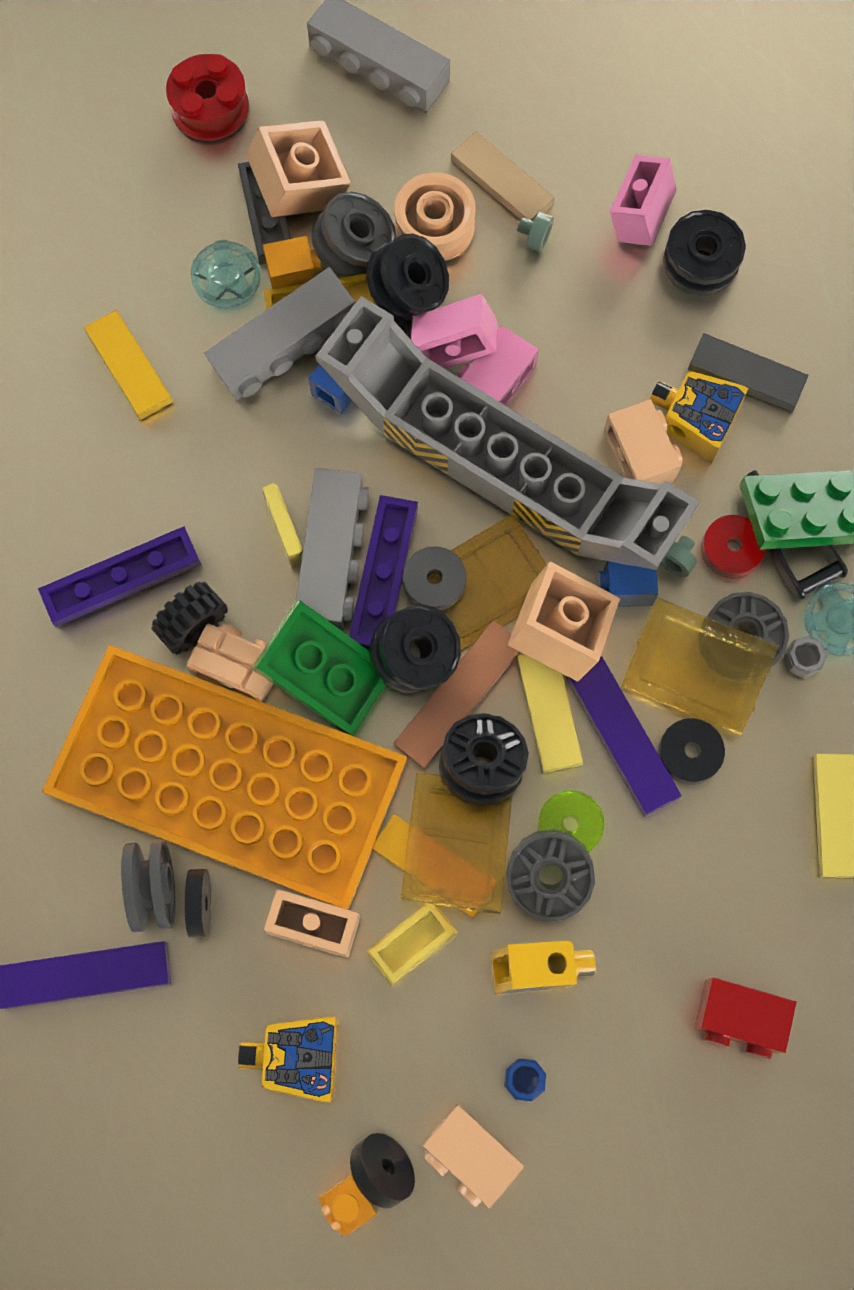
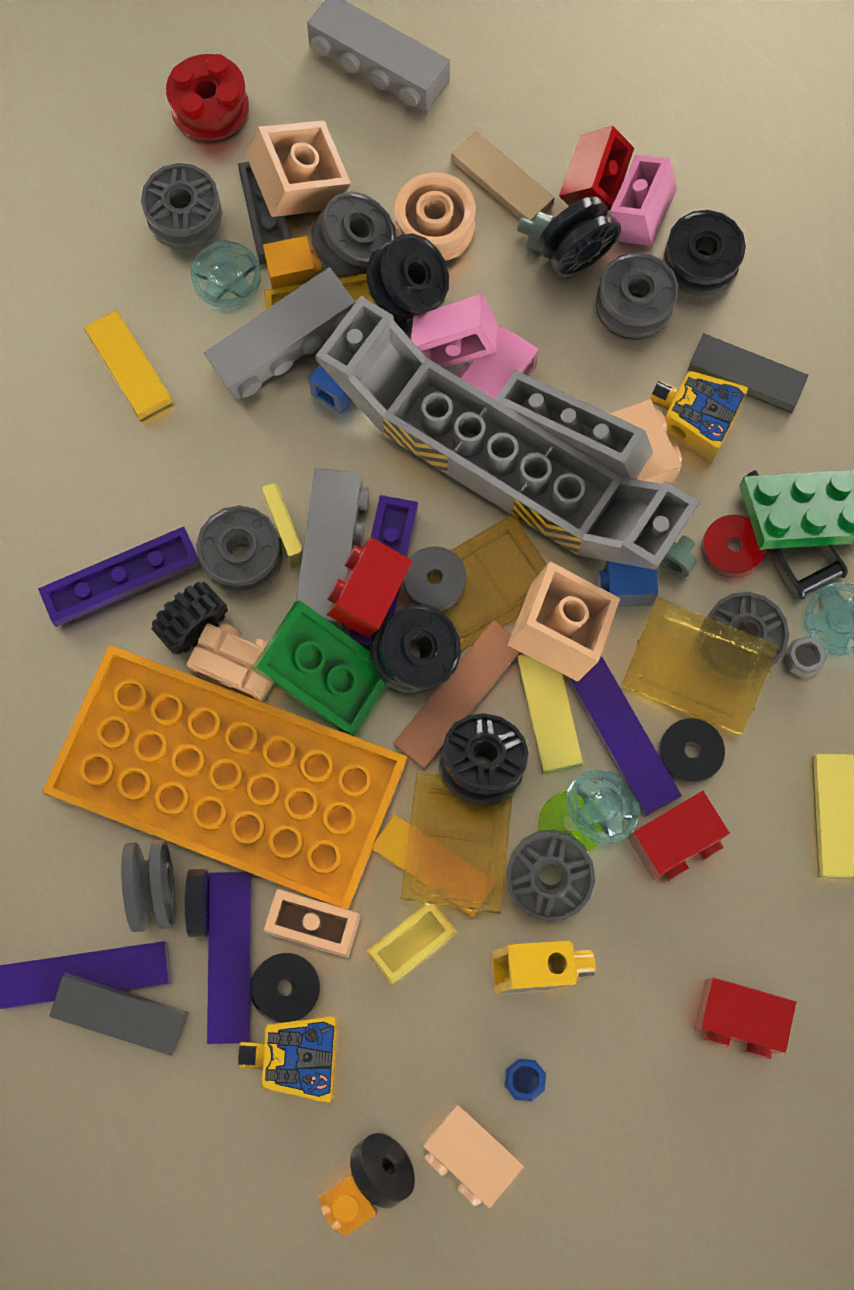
none -> dark grey tile [49,973,187,1056]
none -> dark grey wheel [141,163,223,249]
none -> dark grey wheel [196,505,283,595]
none -> dark purple tile [207,872,252,1044]
none -> black piece [250,953,320,1023]
none -> red brick [326,537,413,638]
none -> light grey brick [496,370,653,480]
none -> black wheel [537,197,621,278]
none -> red brick [559,125,634,211]
none -> clear light blue wheel [567,769,640,844]
none -> dark grey wheel [596,252,679,339]
none -> red brick [628,791,730,881]

